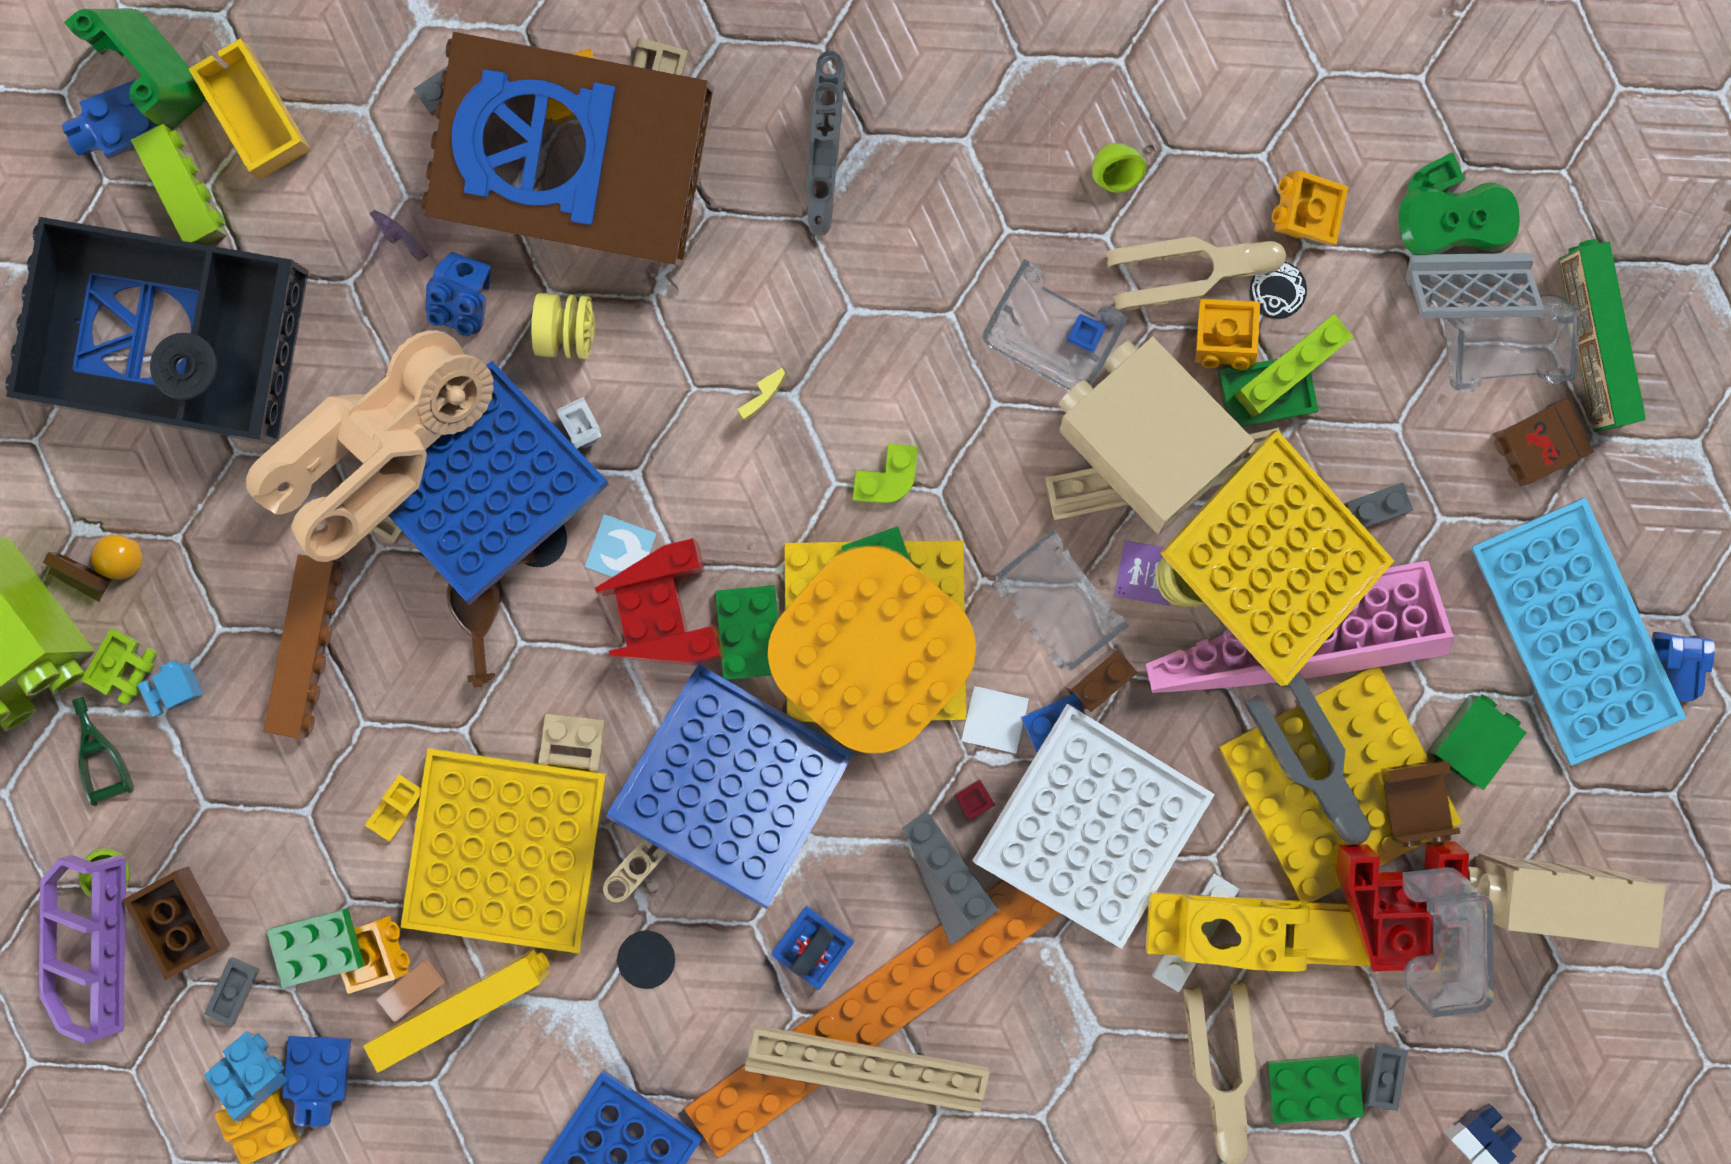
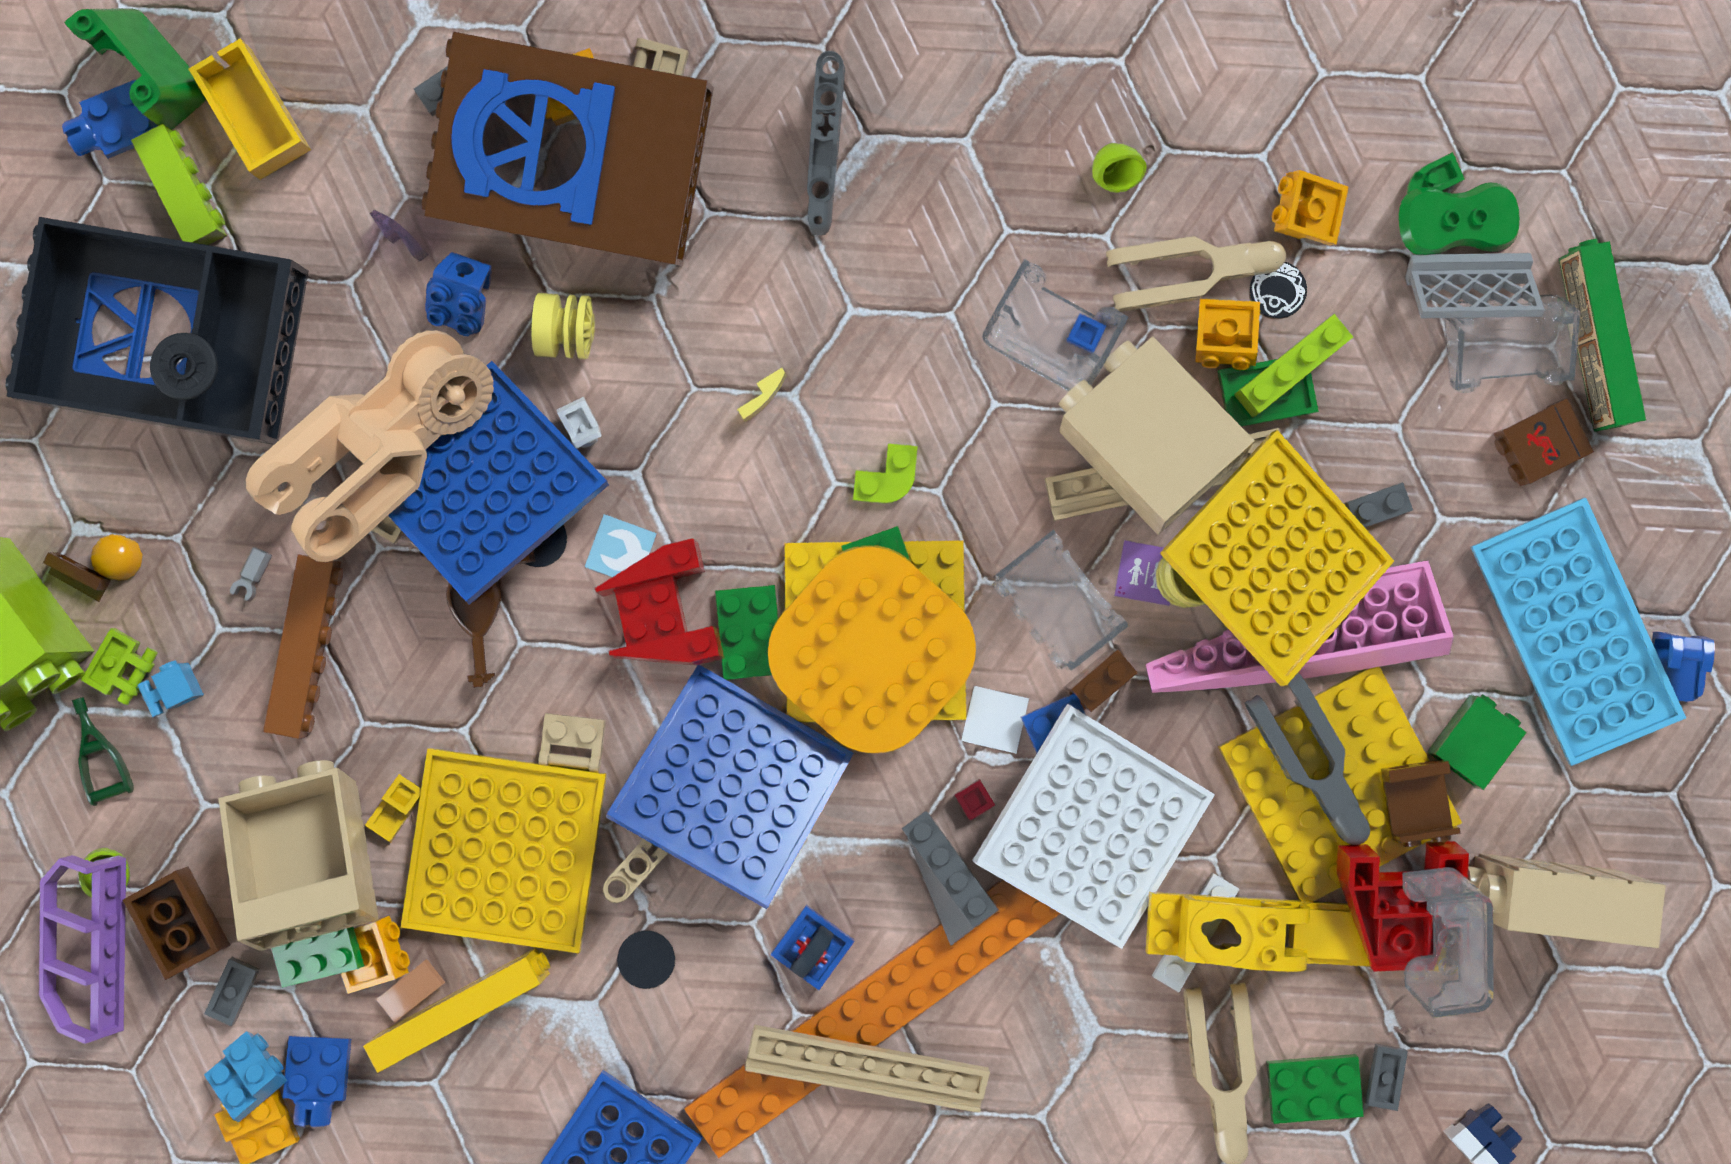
none -> tan brick [218,760,379,951]
none -> light grey bar [230,547,272,601]

